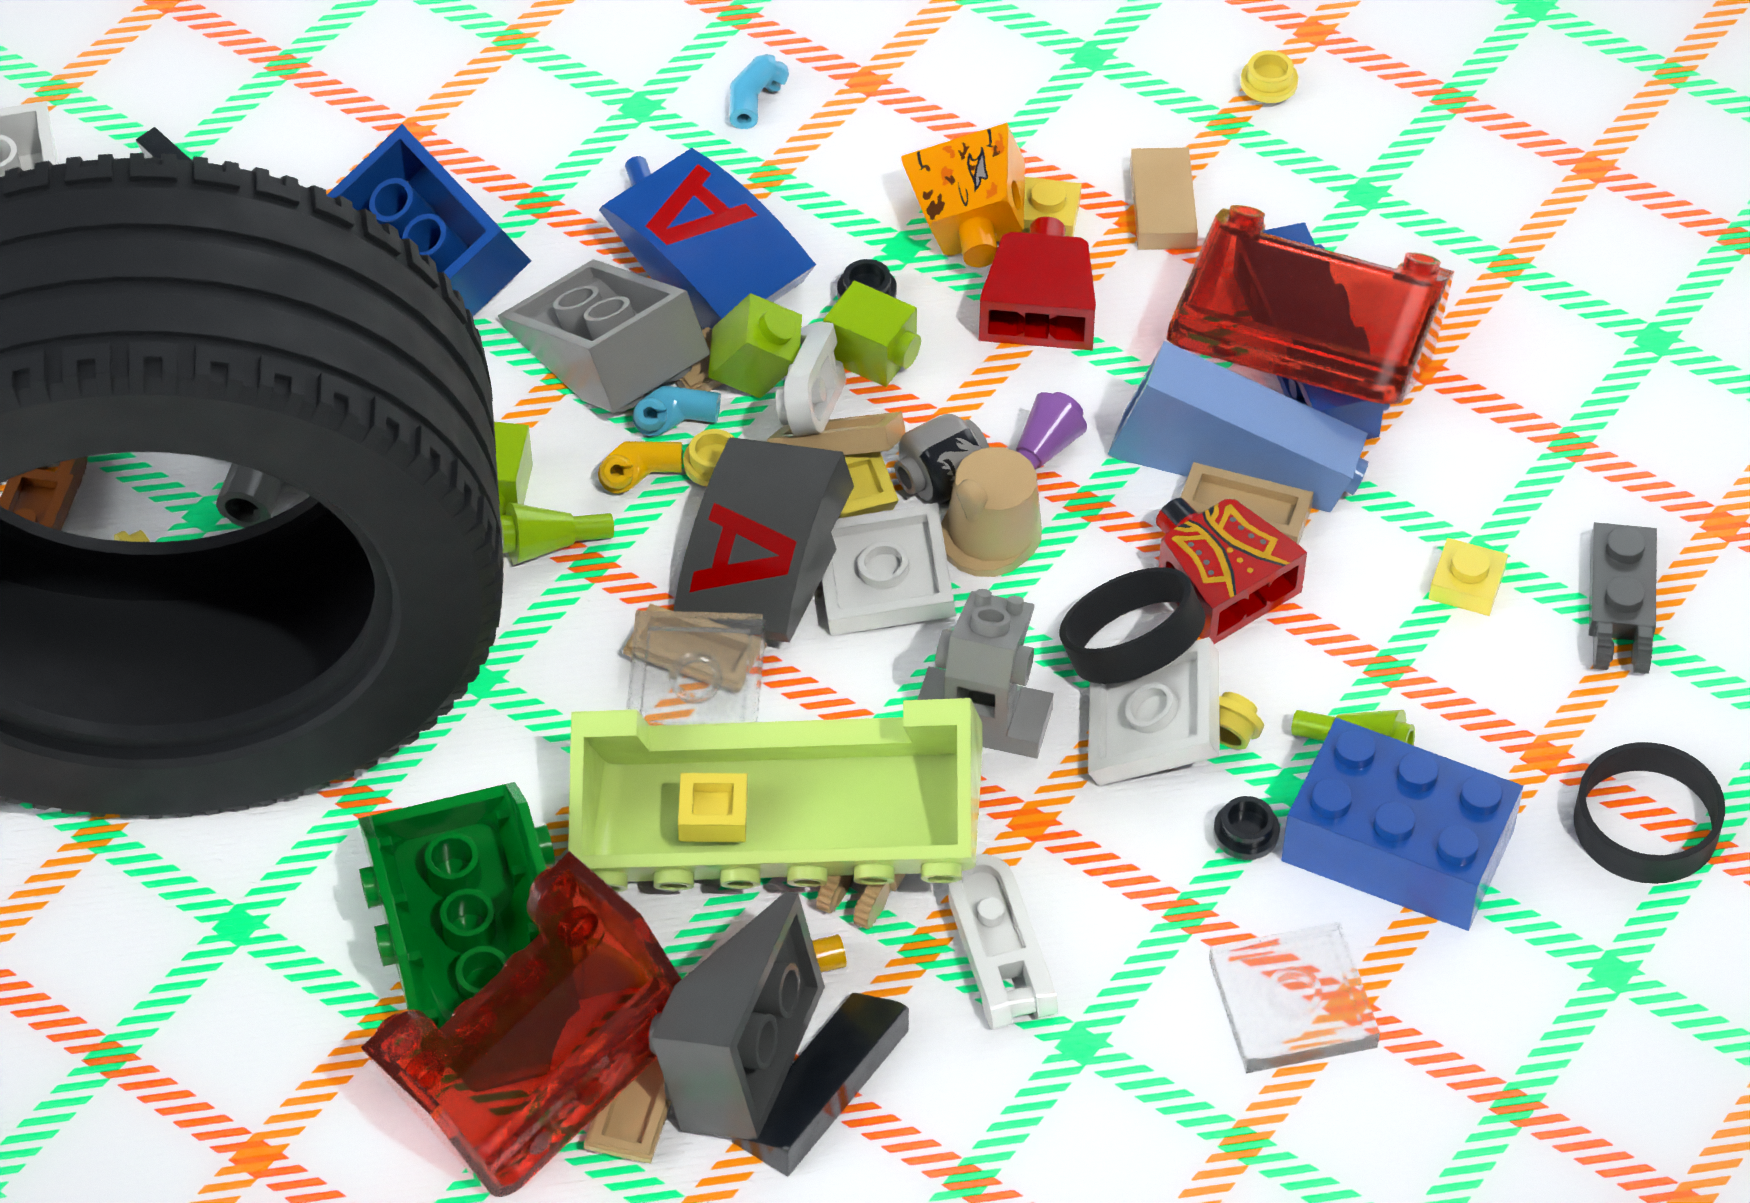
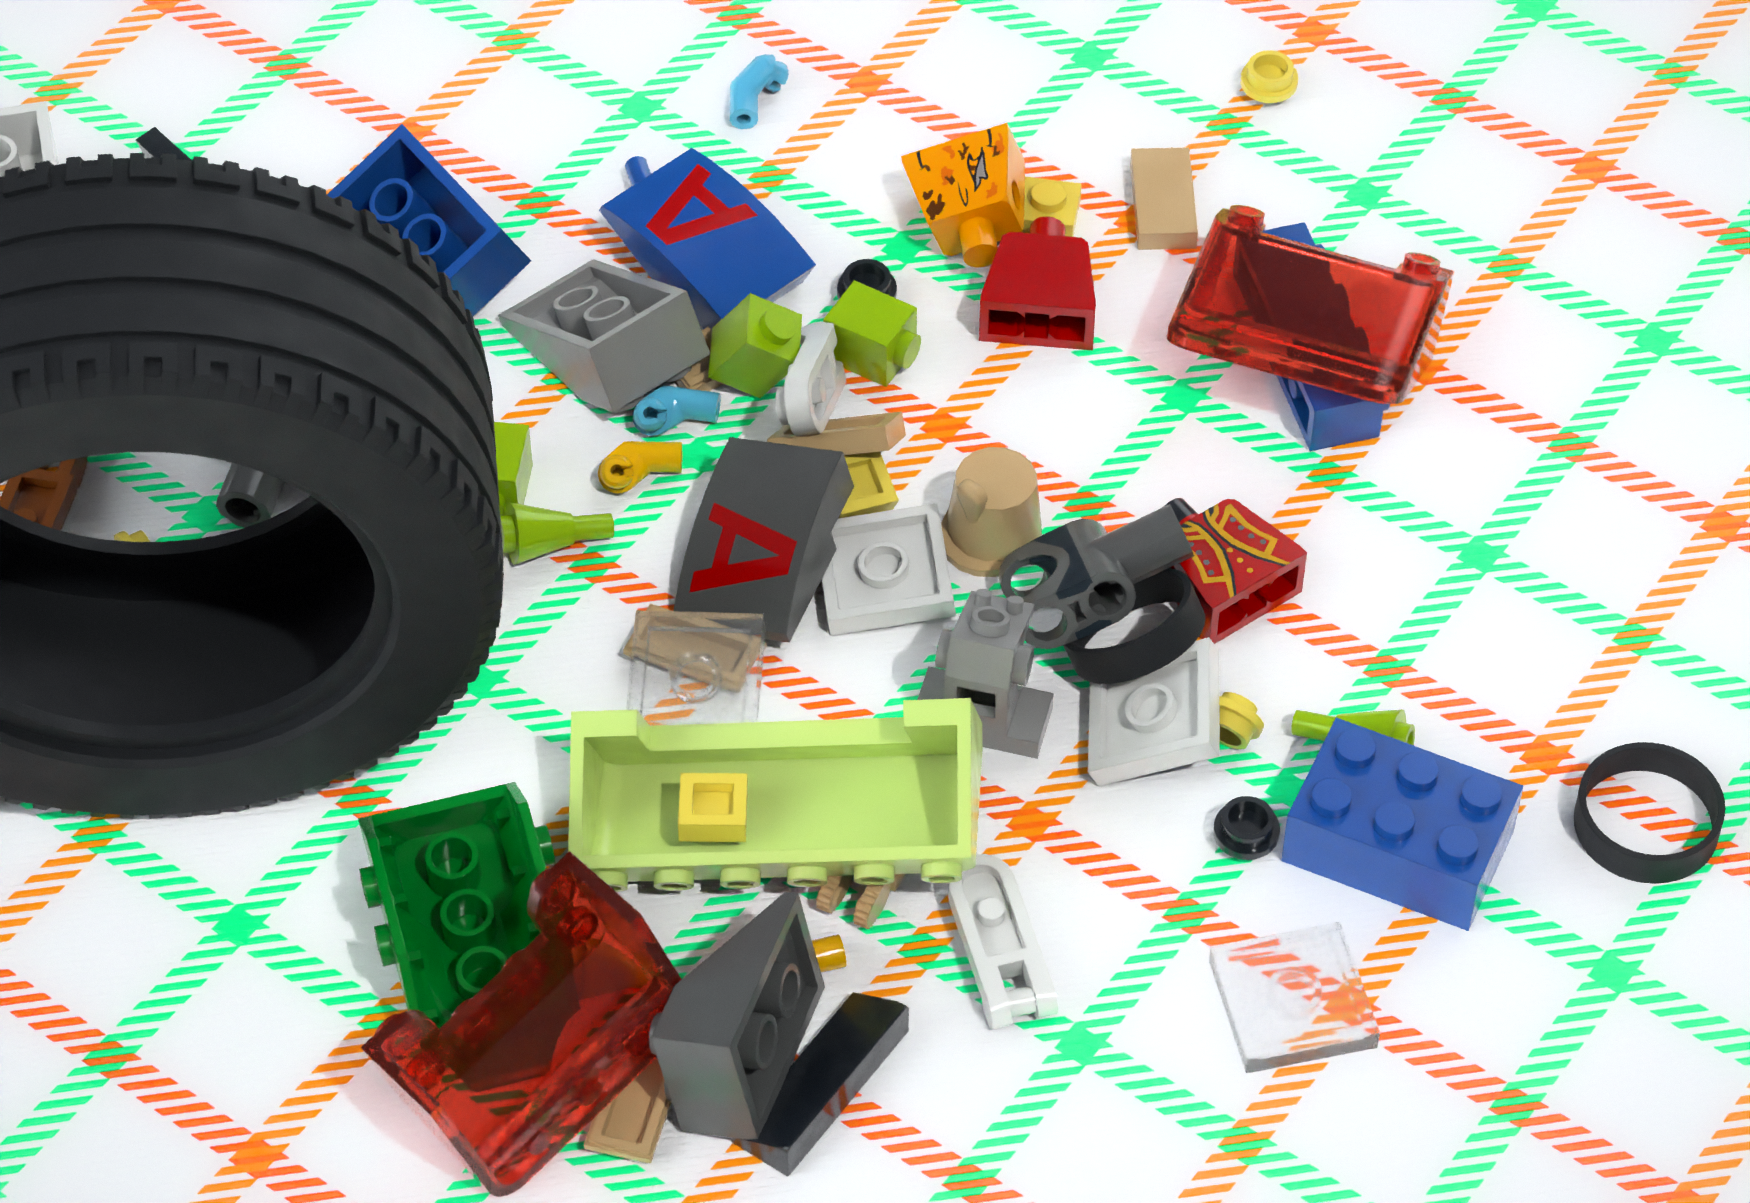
light yellow plate [683,429,735,487] -> none
light grey head [894,414,989,505] -> none
medium lavender cone [1016,392,1087,469] -> none
medium blue slope [1107,341,1369,513] -> none
tan tile [1180,462,1314,544] -> none
light yellow plate [1428,538,1508,616] -> none
dark grey hinge [1588,522,1657,674] -> none
none -> dark grey connector [998,504,1194,649]

